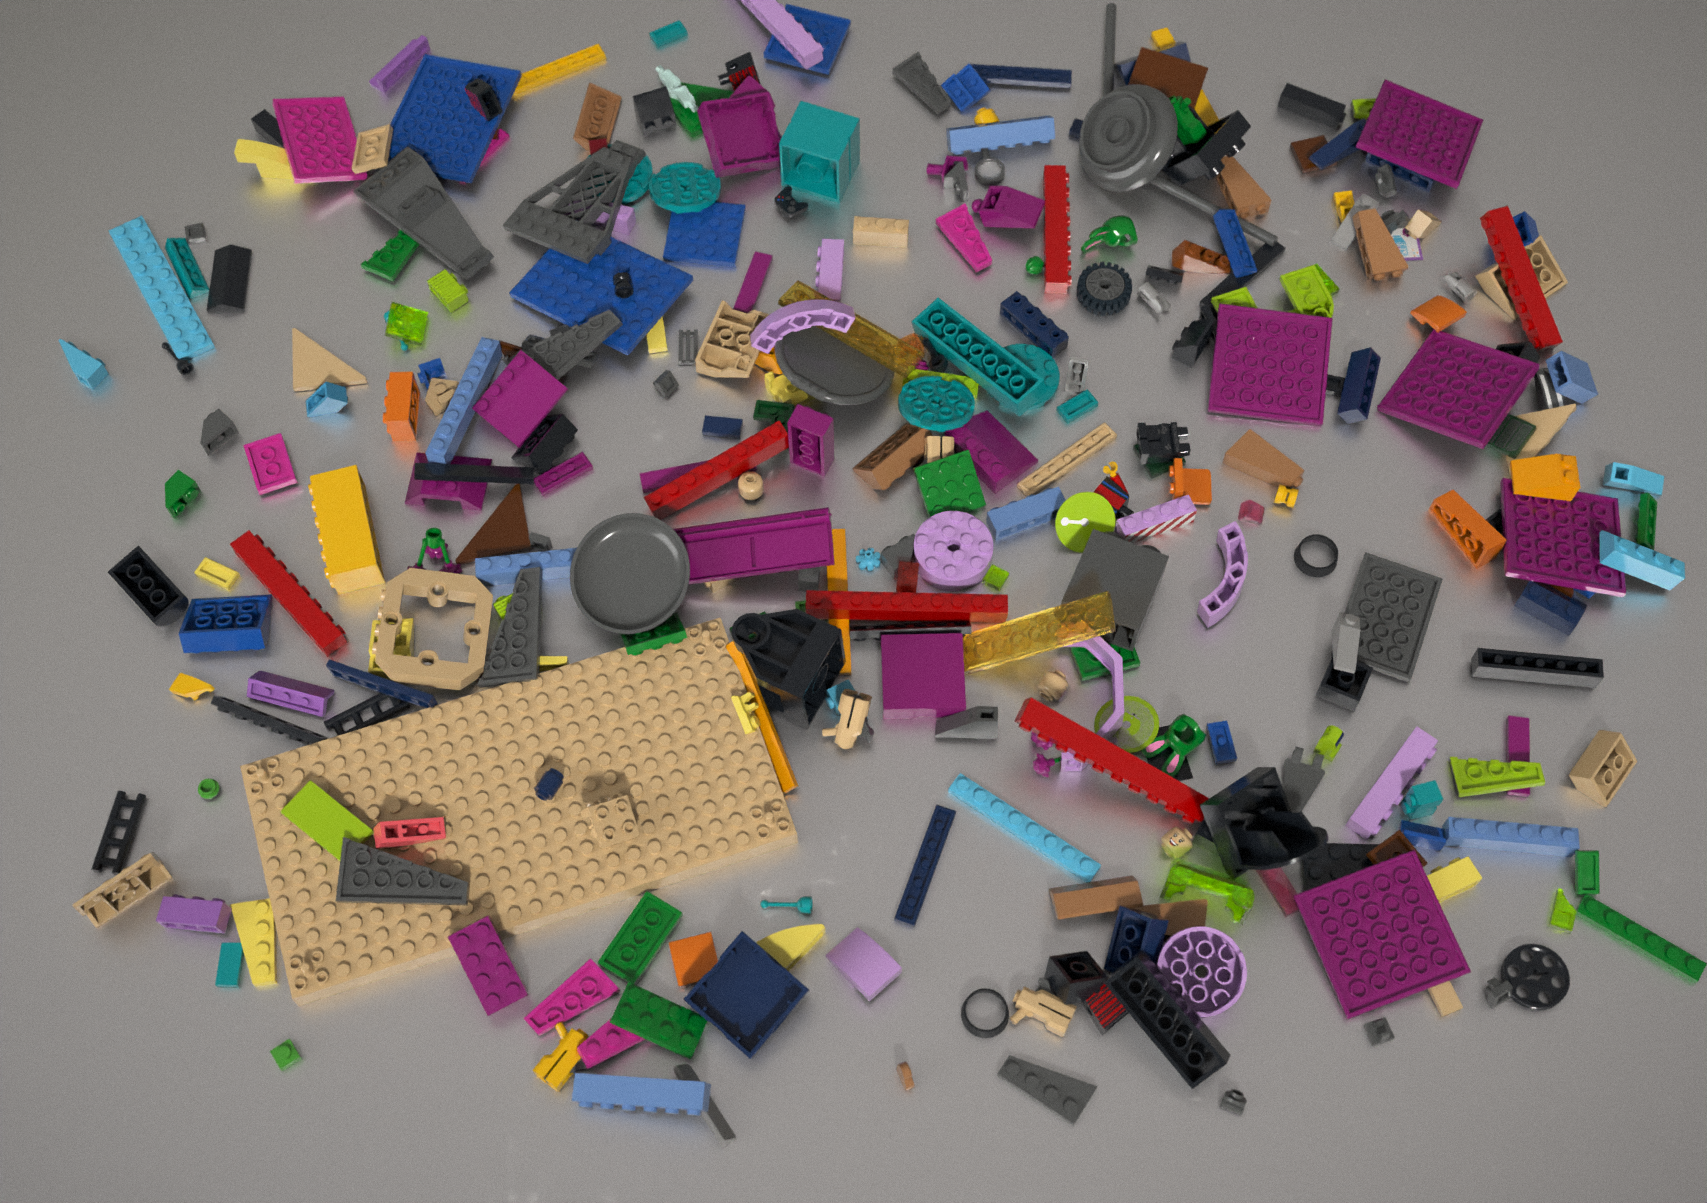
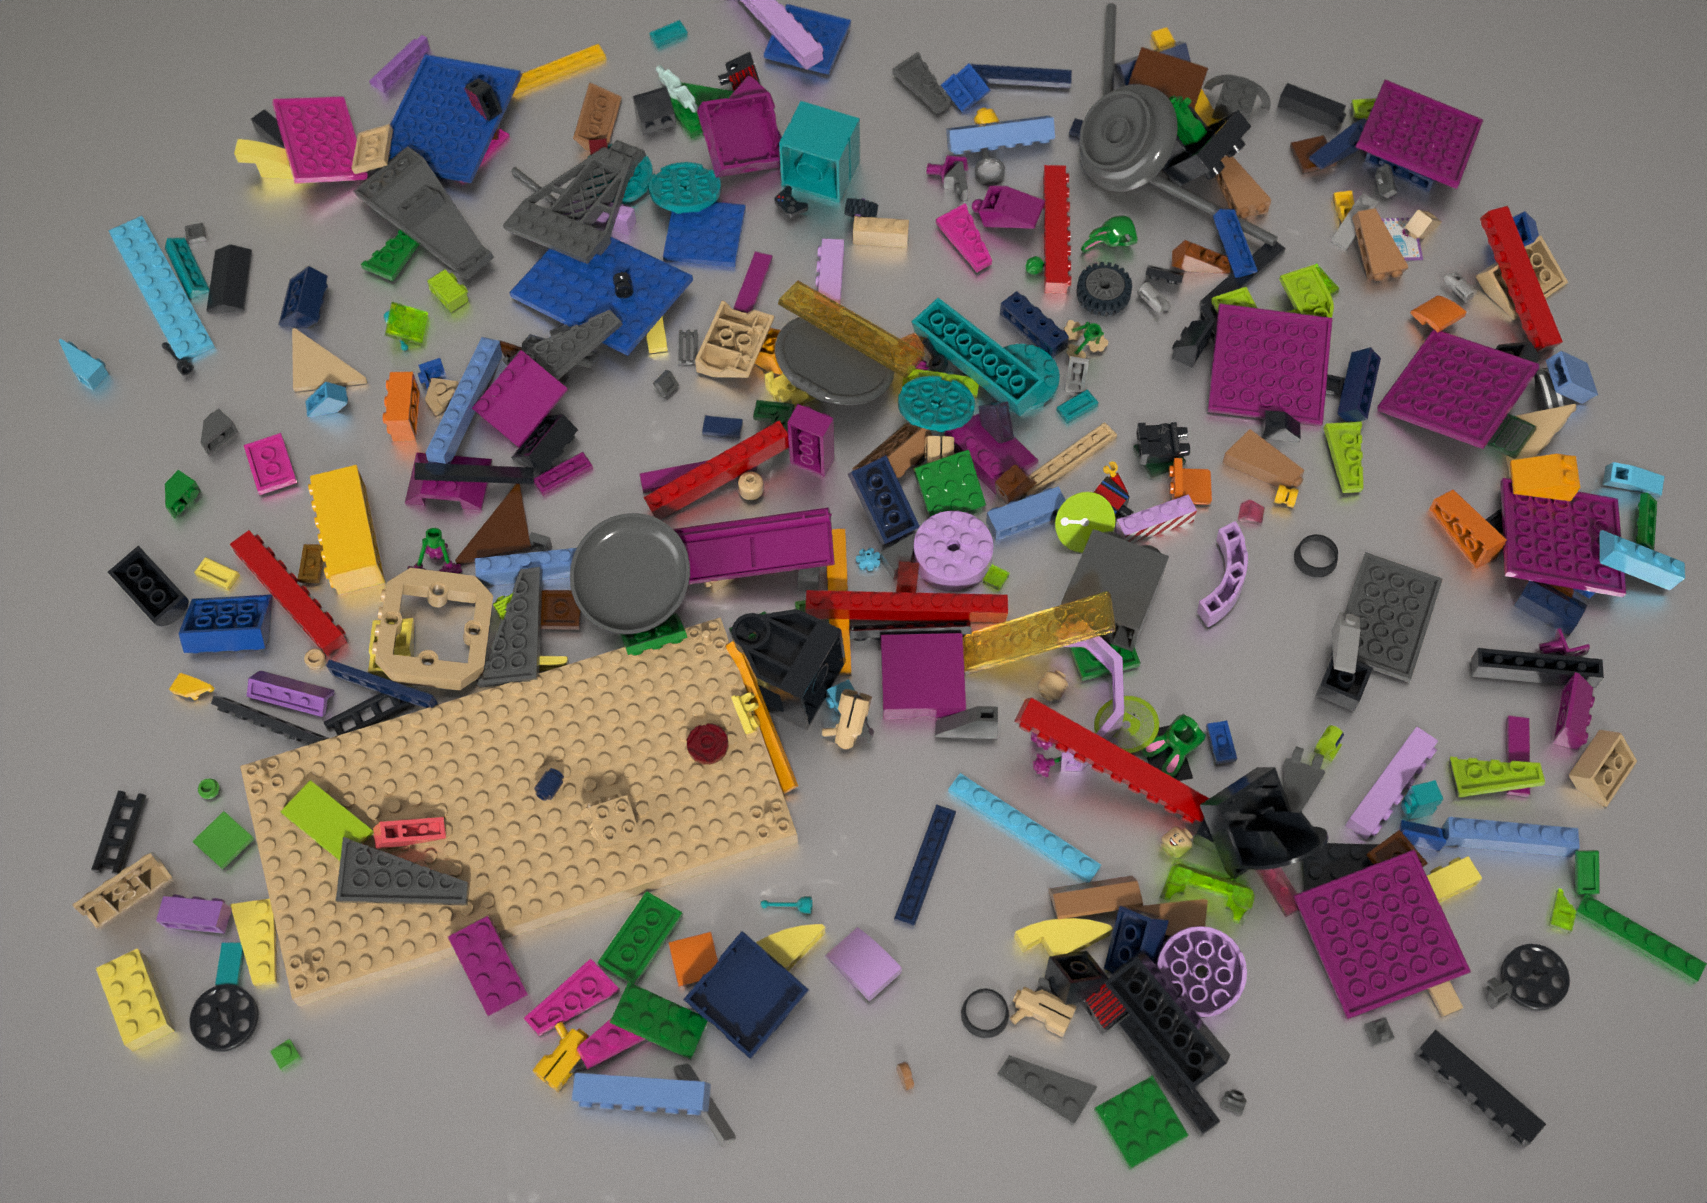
lavender brick [750,299,856,354] -> none
dark grey piece [1381,210,1411,235] -> none
none -> light yellow brick [96,948,175,1052]
none -> black wedge [189,984,259,1052]
none -> bright green tile [192,811,254,870]
none -> dark blue slope [278,266,328,328]
none -> pearl gold plate [298,544,323,583]
none -> tan tile [304,648,326,670]
none -> dark grey bar [511,167,557,205]
none -> reddish brown plate [541,590,581,630]
none -> dark red tile [687,723,729,765]
none -> black wheel [844,198,879,218]
none -> dark blue brick [848,456,920,545]
none -> clear purple slope [978,401,1014,443]
none -> reddish brown torso [995,464,1037,505]
none -> light yellow slope [1014,918,1113,956]
none -> plant [1063,320,1108,359]
none -> green plate [1094,1075,1189,1170]
none -> black plate [1118,1015,1220,1136]
none -> dark grey piece [1203,75,1271,121]
none -> black slope [1261,410,1301,442]
none -> lime wing [1323,422,1364,493]
none -> black brick [1414,1030,1546,1148]
none -> magenta bracket [1539,628,1590,657]
none -> magenta slope [1553,673,1595,750]

